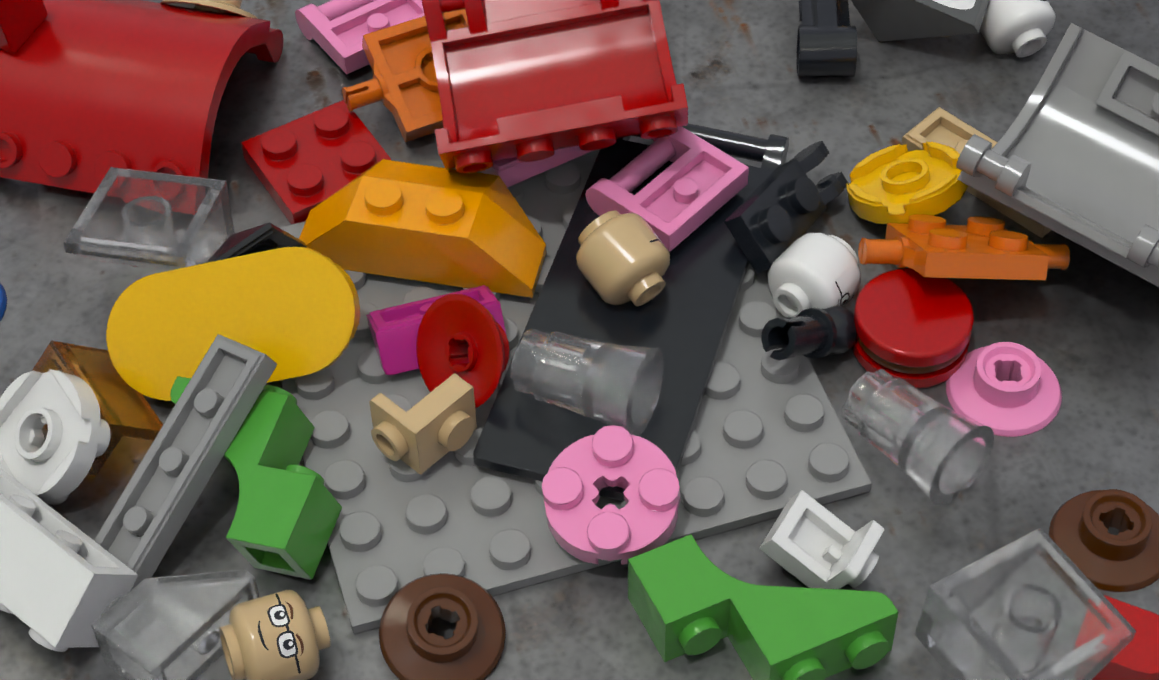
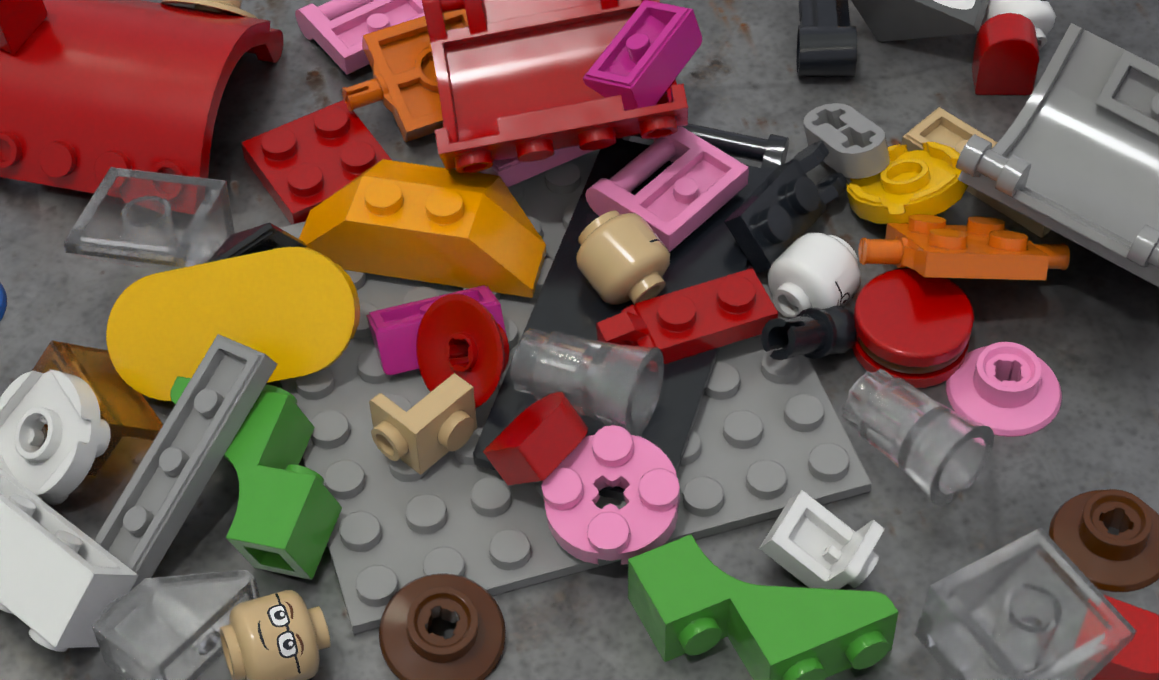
none -> red piece [483,392,588,486]
none -> dark pink slope [583,0,702,111]
none -> red hinge [596,268,778,366]
none -> light grey beam [803,103,890,179]
none -> red piece [972,13,1040,95]

